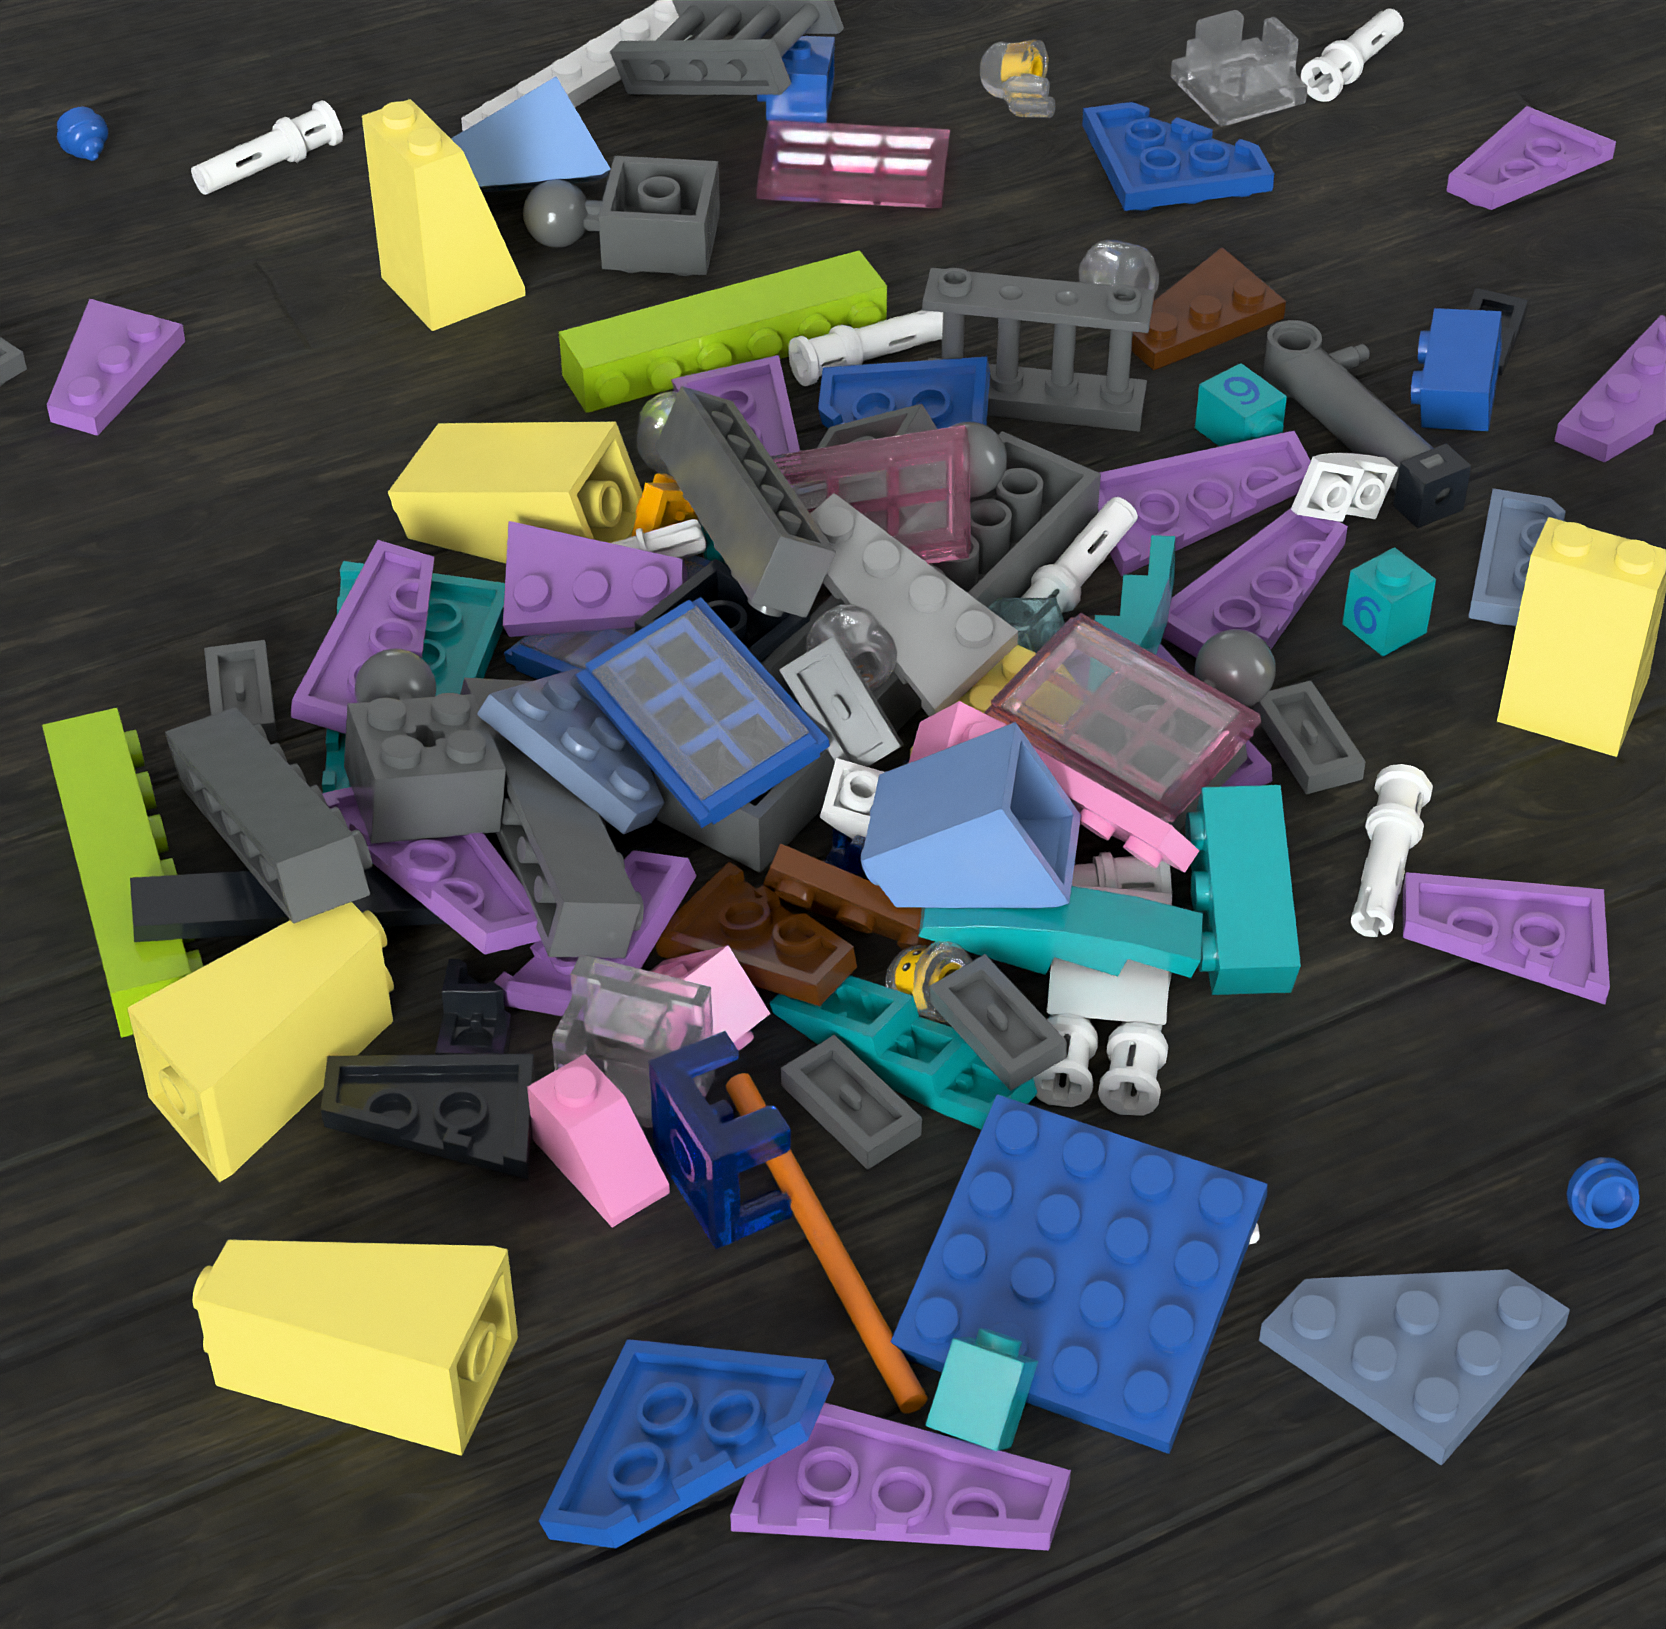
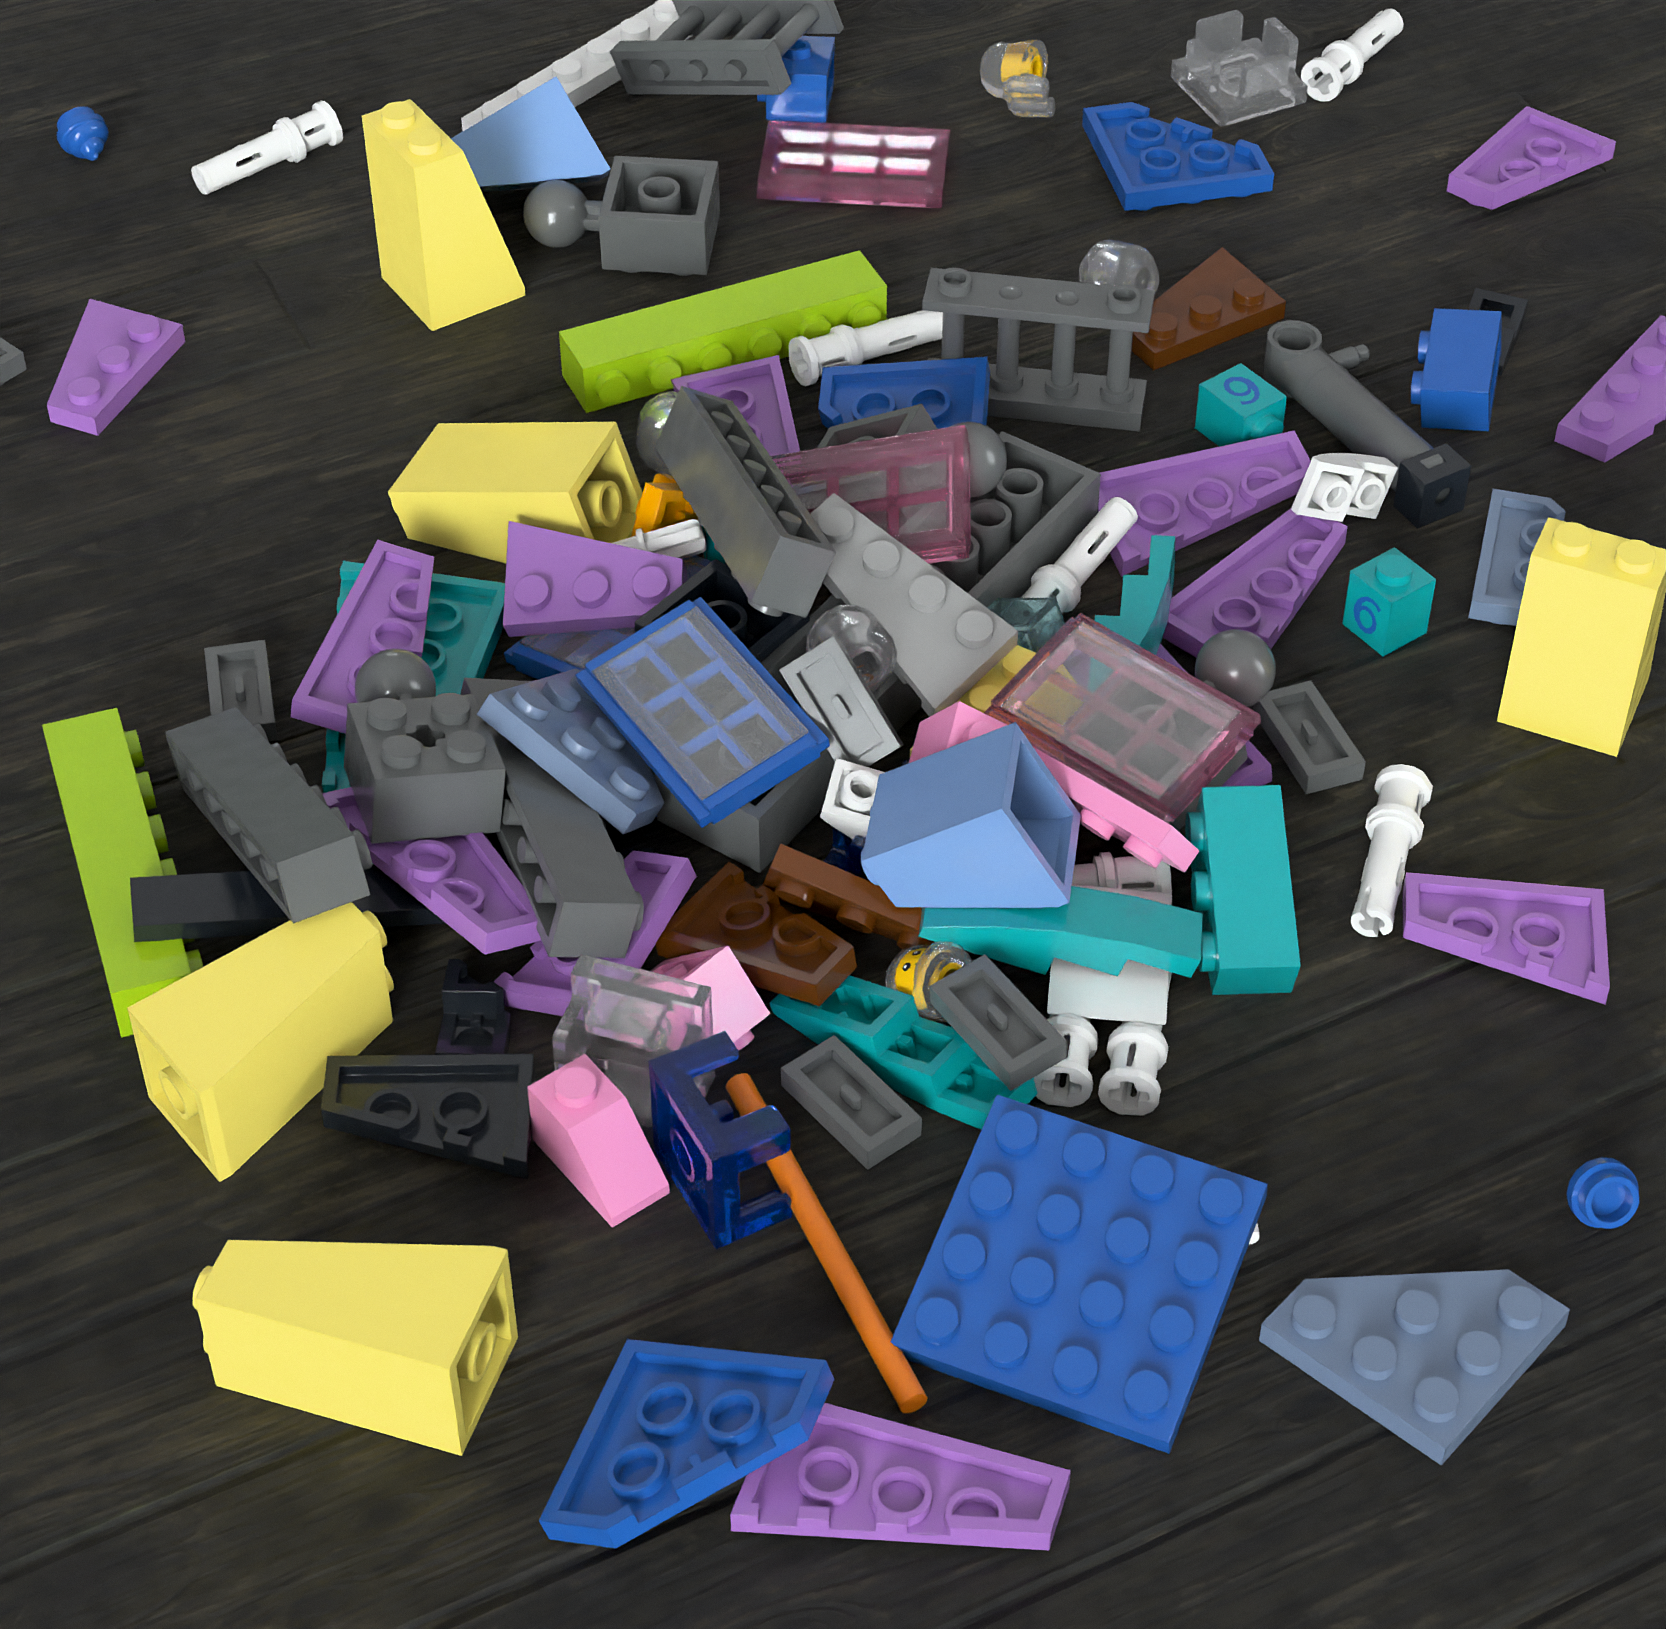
brick [926,1328,1038,1451] -> none

